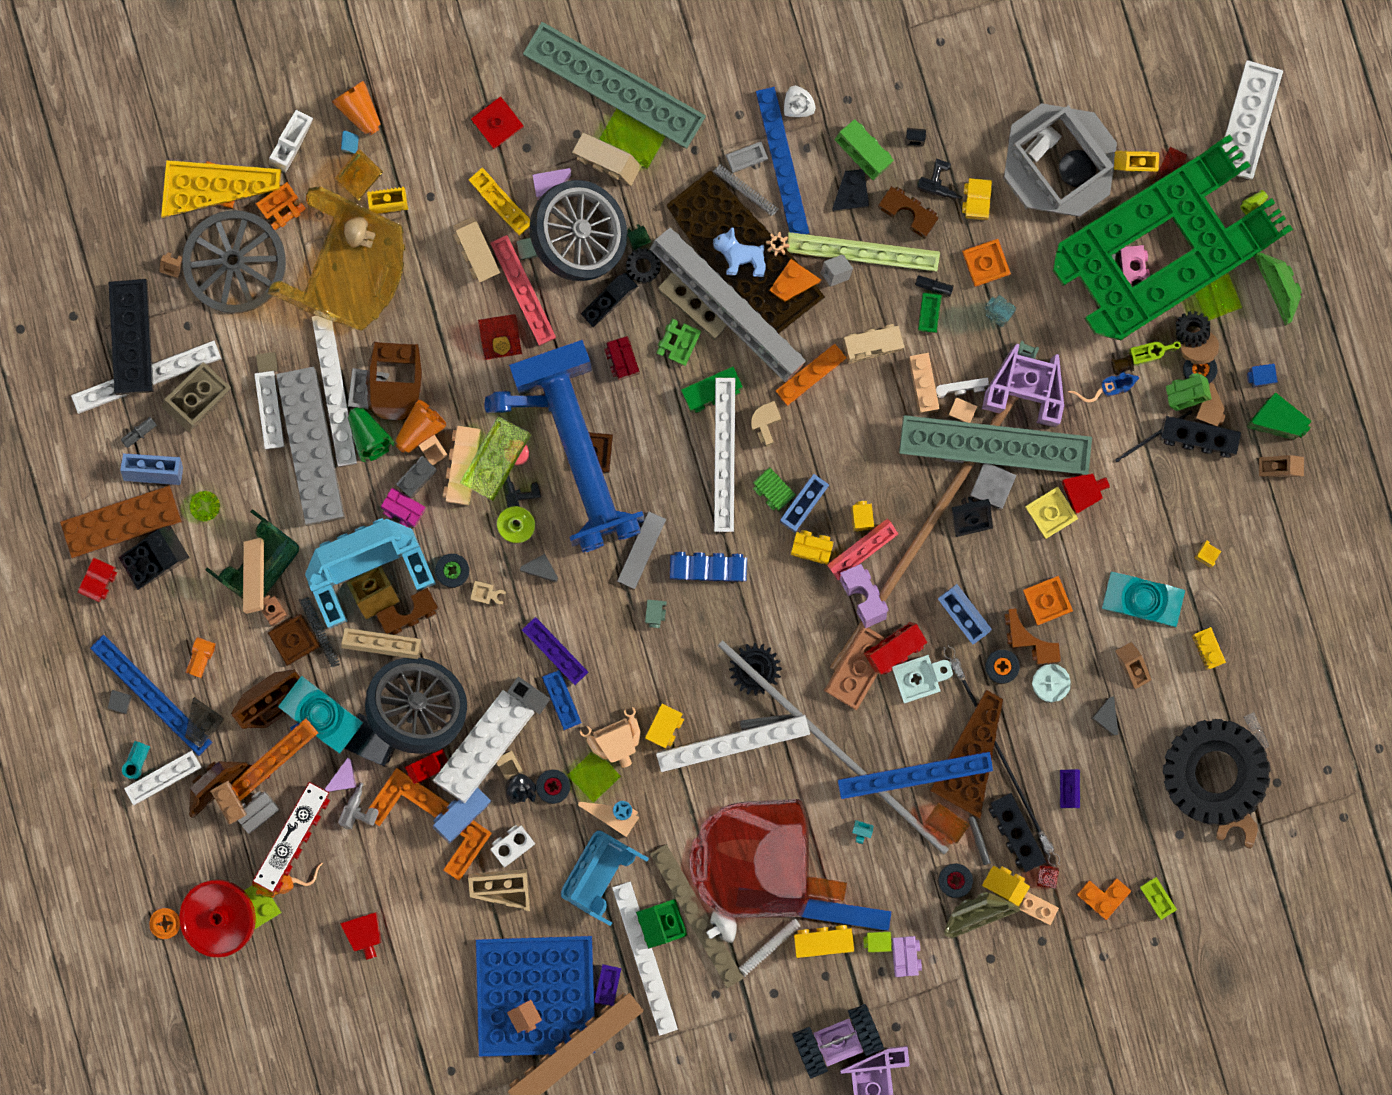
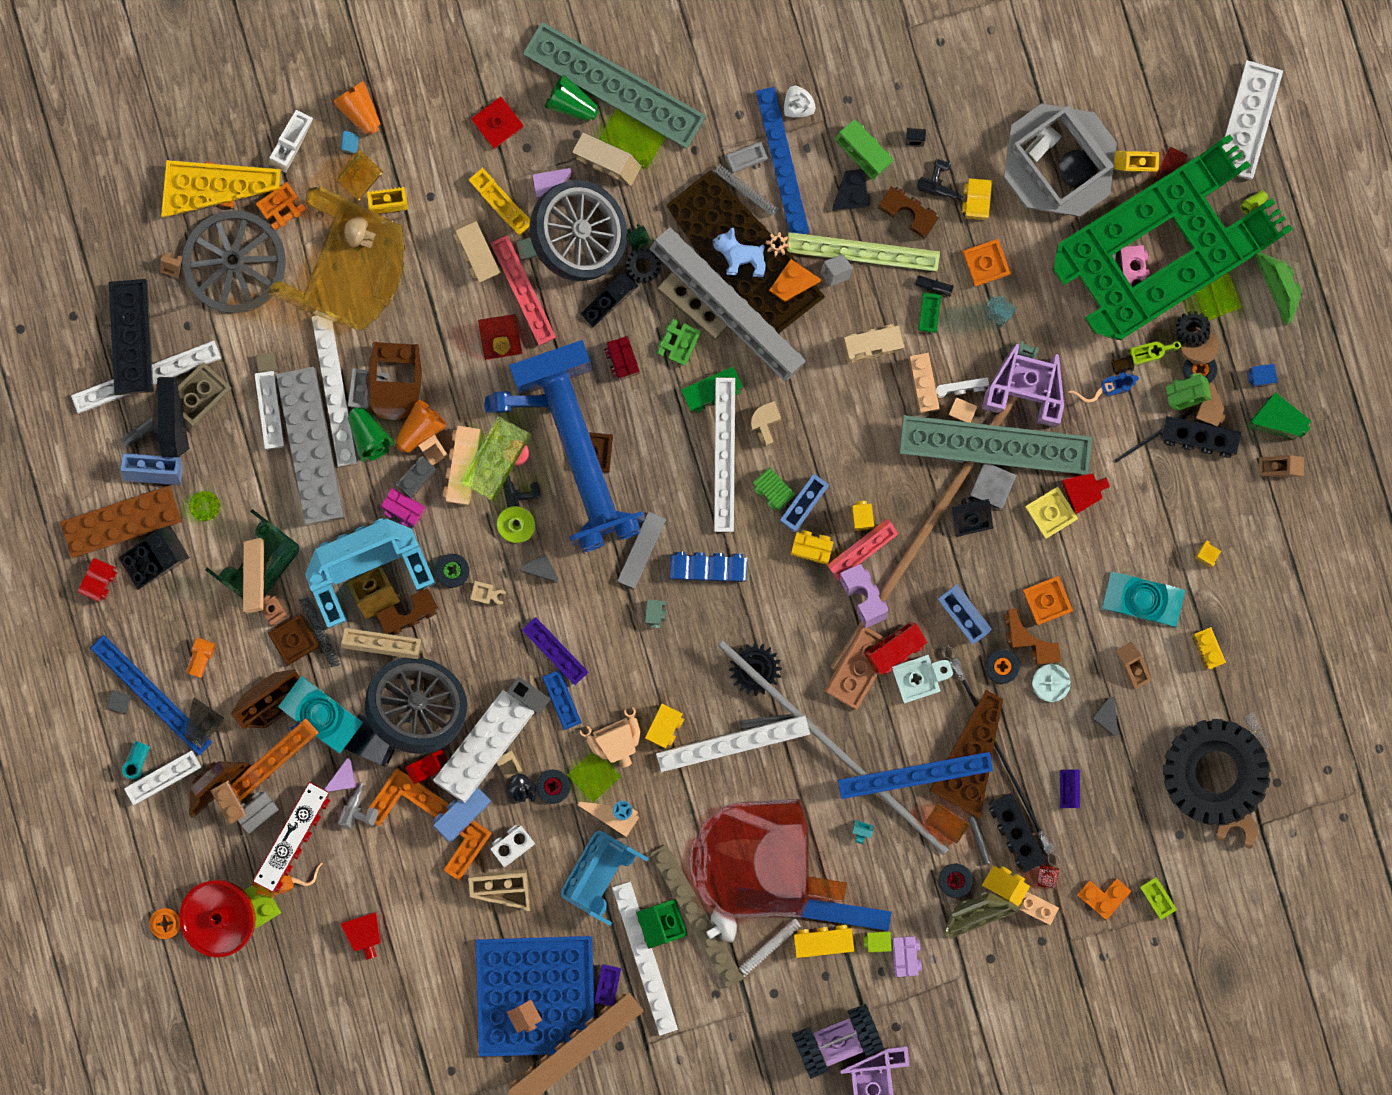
orange plate [775,344,847,406] -> none
none -> black wedge [151,377,190,457]
none -> green cone [544,74,599,122]

